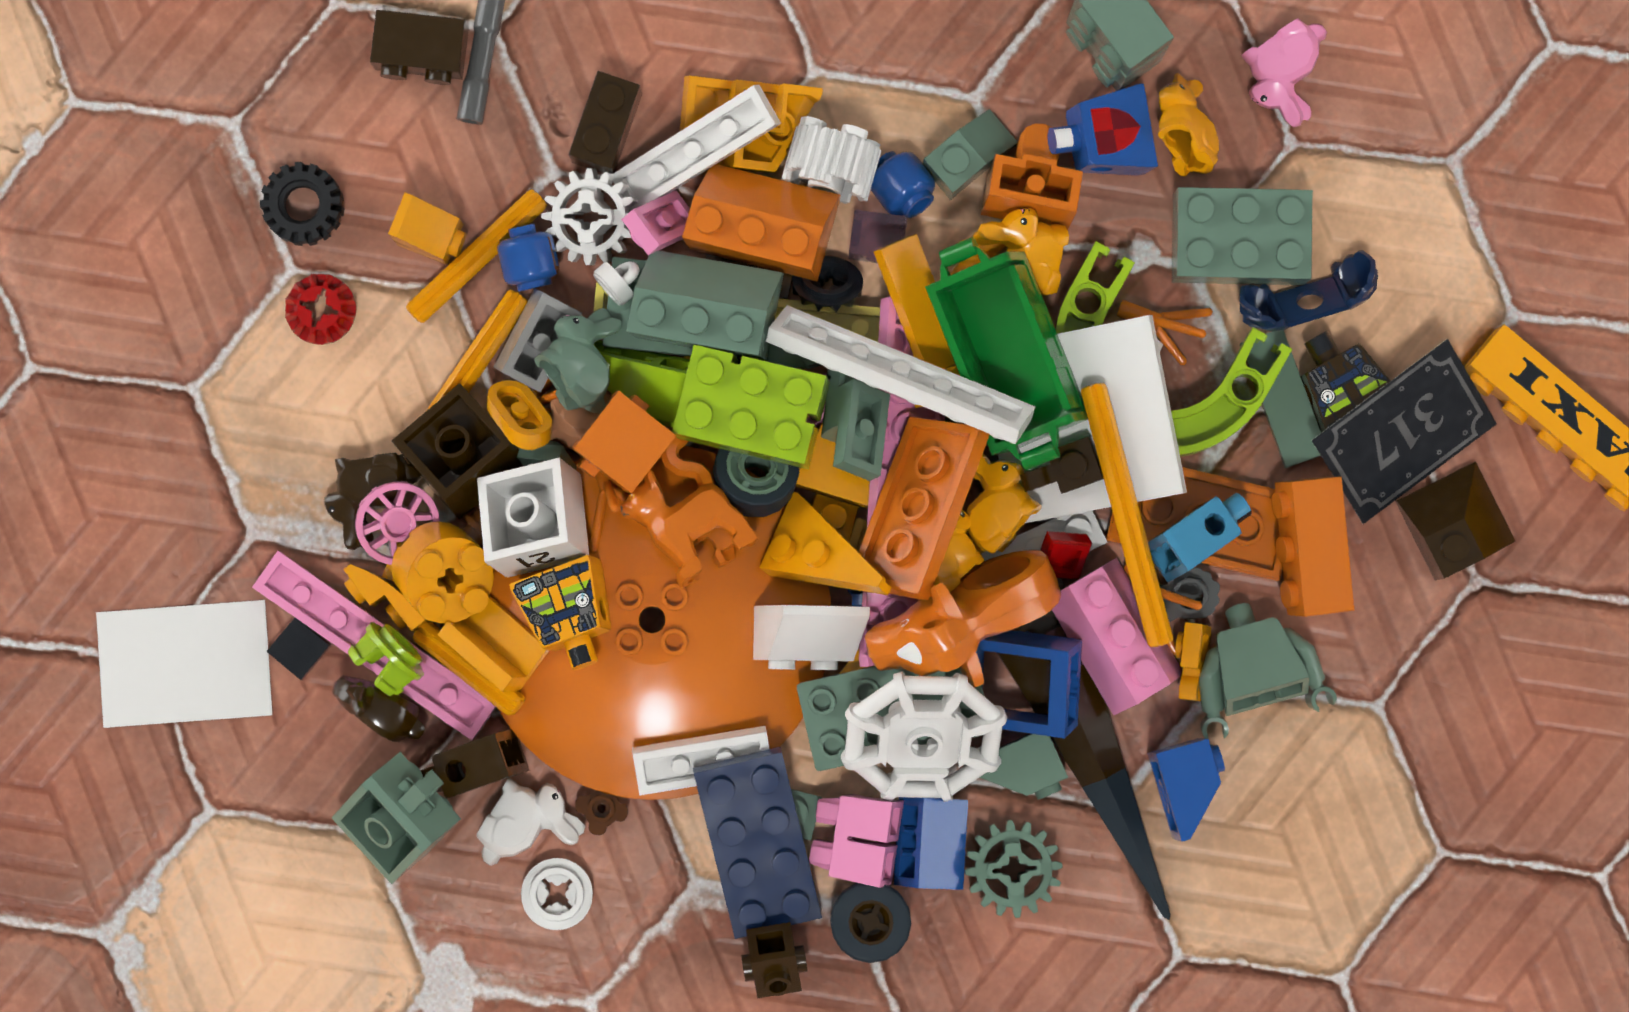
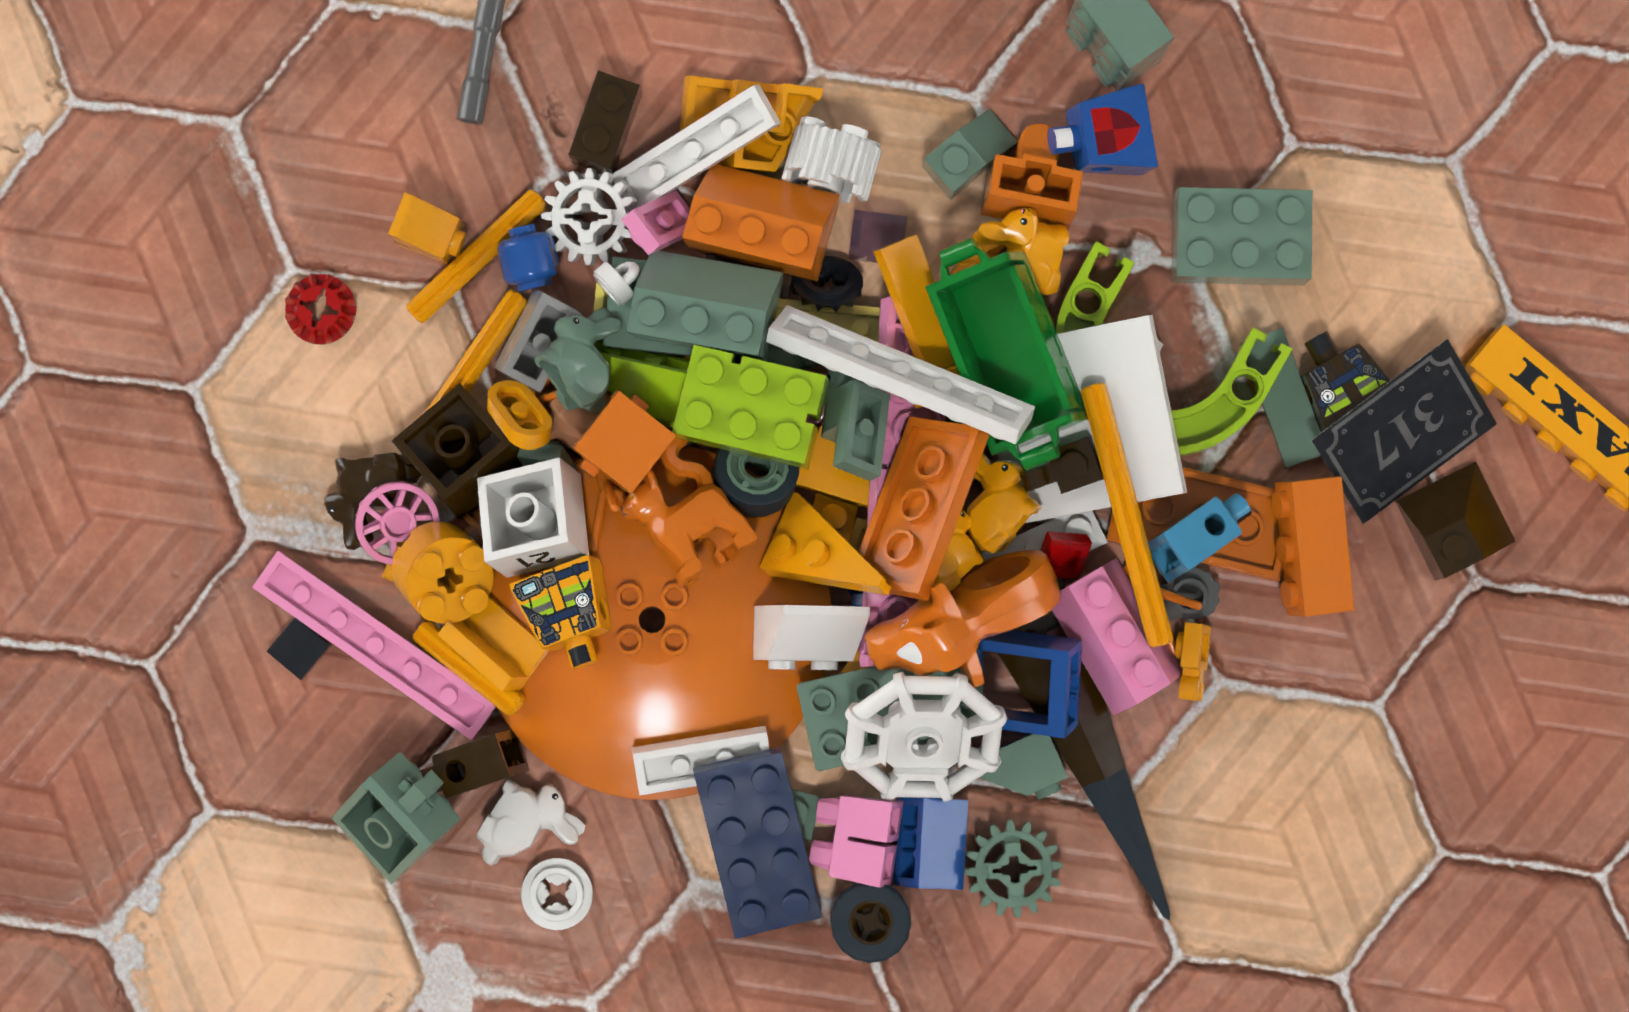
white sticker [96,600,272,728] -> none
black tyre [260,162,345,246] -> none
dark brown animal [332,675,425,743] -> none
light orange slope [343,564,430,632] -> none
lime piece [348,622,424,696] -> none
dark brown brick [370,10,469,85] -> none
reddish brown plate [575,790,628,835] -> none
dark brown brick [741,922,808,998] -> none
blue head [871,151,935,218] -> none
orange plant [1117,300,1213,366] -> none
blue slope [1147,738,1225,842] -> none
light orange animal [1158,73,1219,176] -> none
sand green torso [1199,603,1337,739] -> none
dark blue piece [1240,250,1378,331] -> none
bright pink animal [1241,18,1327,128] -> none

